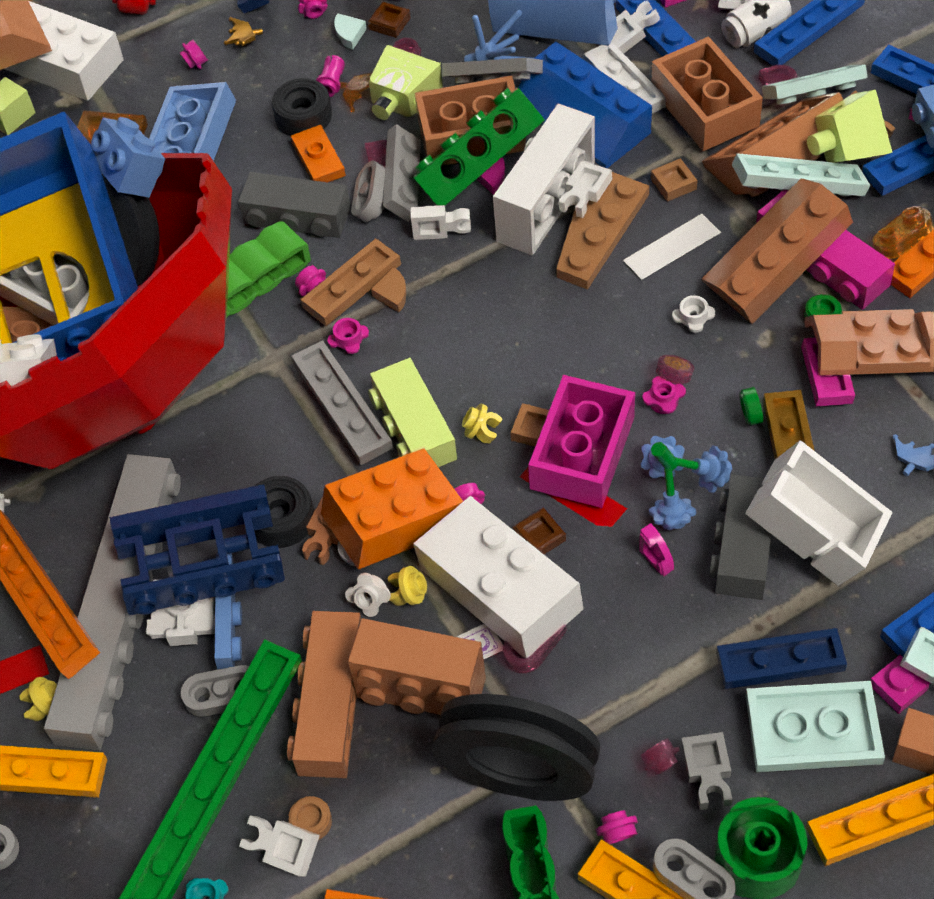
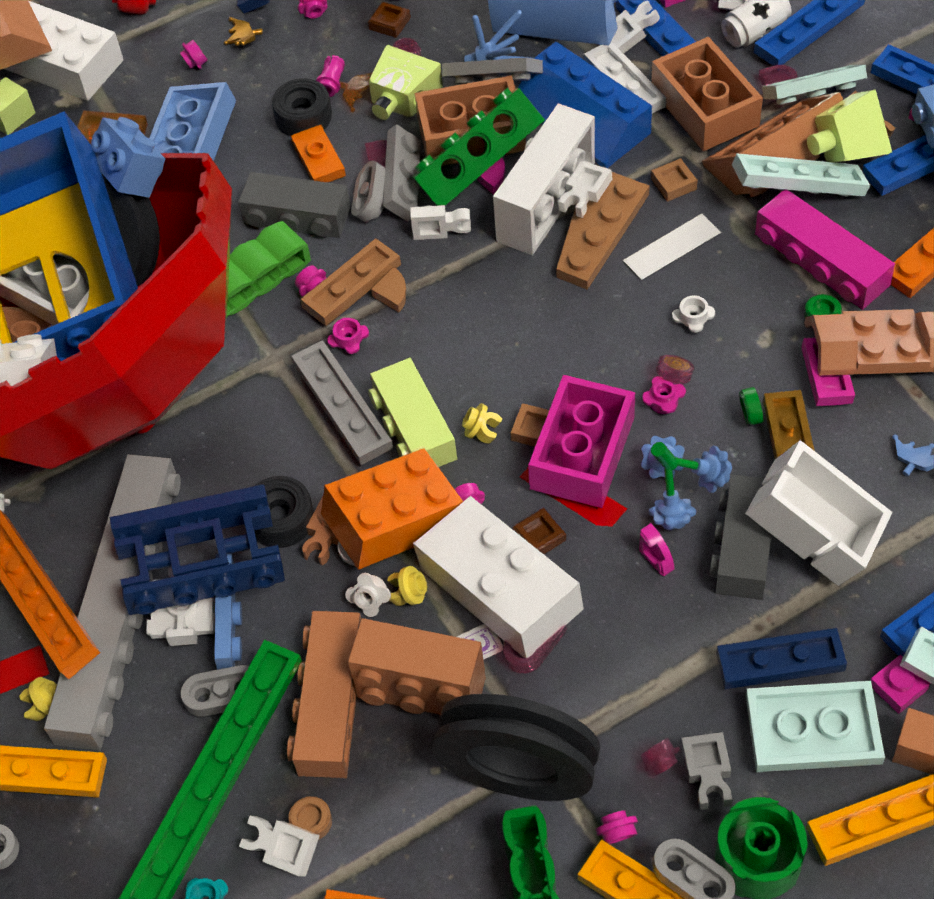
light aqua tile [334,14,367,50] -> none
nougat slope [702,178,853,324] -> none
clear orange plate [872,206,934,259] -> none

